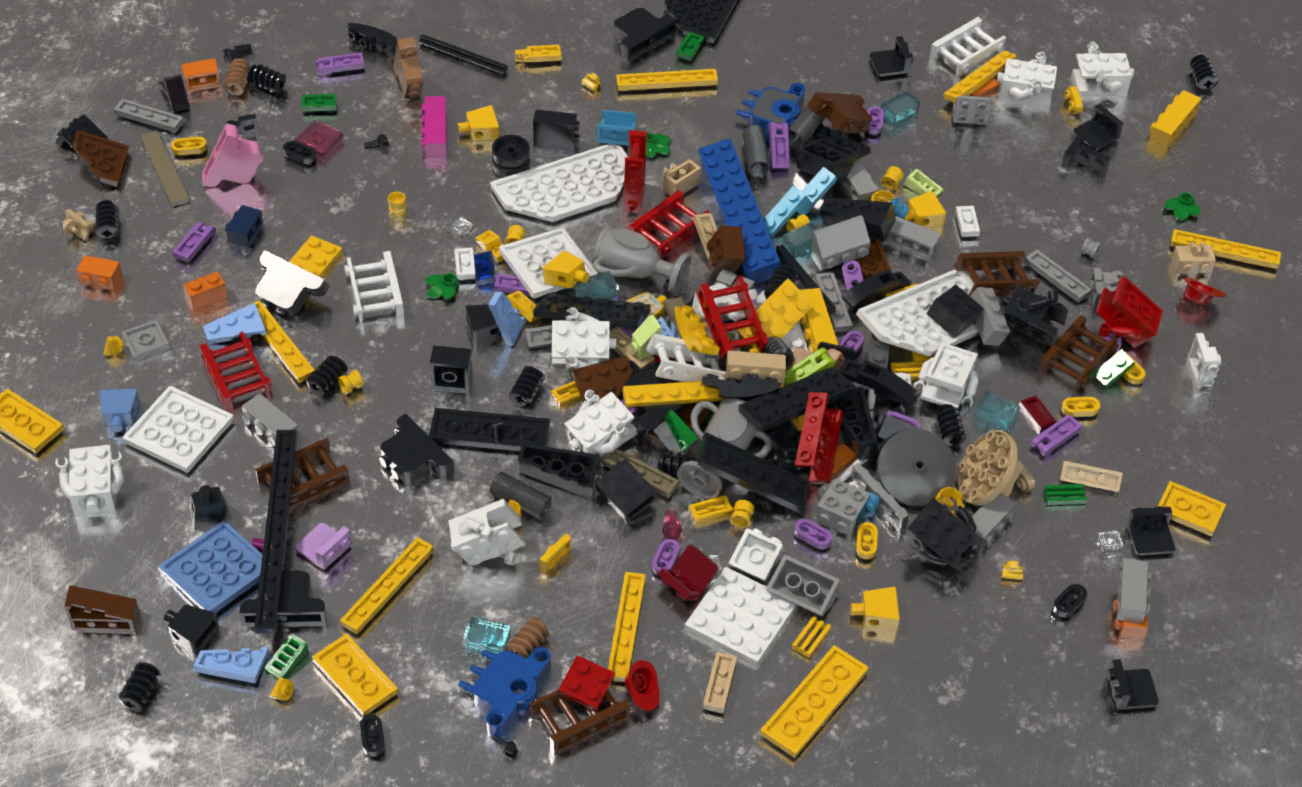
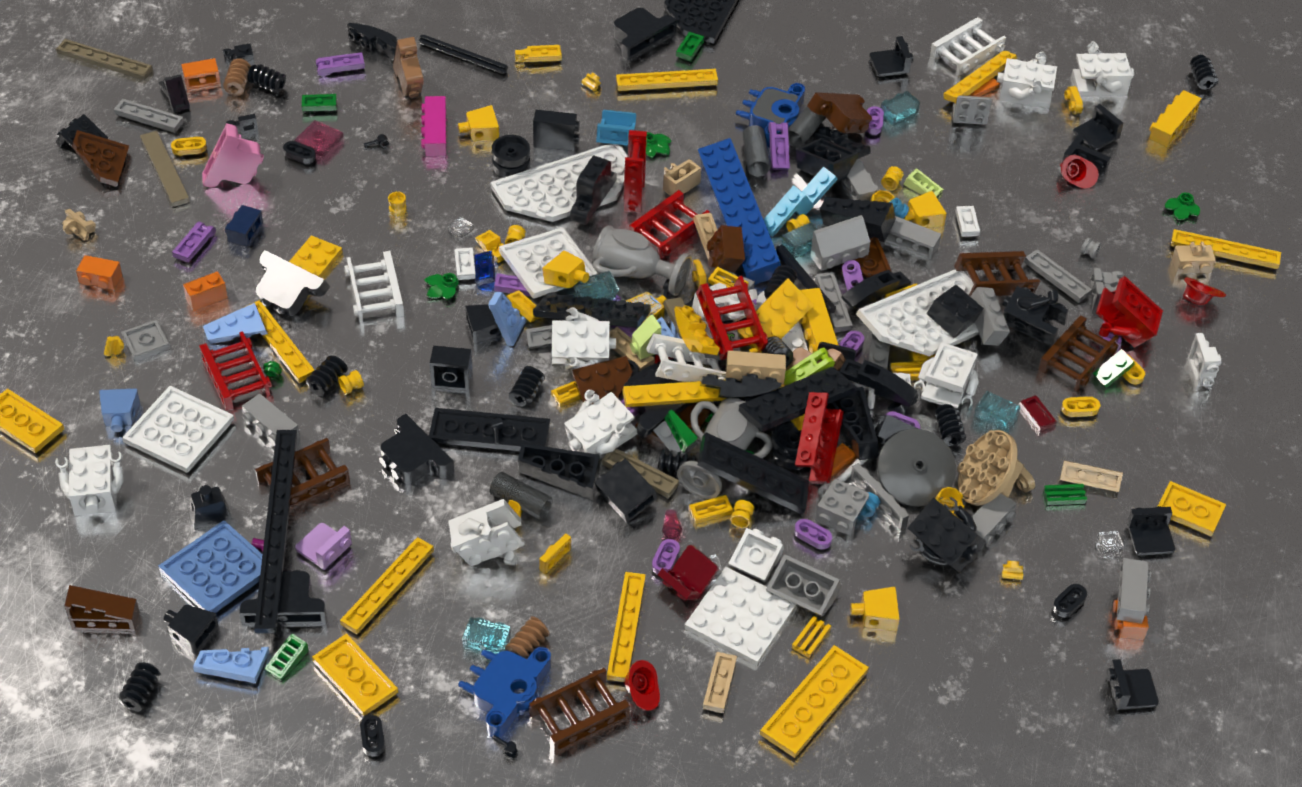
black piece [95,200,119,239] -> none
yellow plate [269,677,294,701] -> none
red plate [558,655,615,711] -> none
yellow plate [856,522,878,559] -> none
medium lavender plate [1030,414,1083,457] -> none
none -> dark tan tile [56,39,153,80]
none -> green plate [263,361,282,377]
none -> black brick [570,155,617,225]
none -> yellow plate [692,259,707,288]
none -> yellow tile [708,267,749,287]
none -> red piece [1060,155,1099,189]

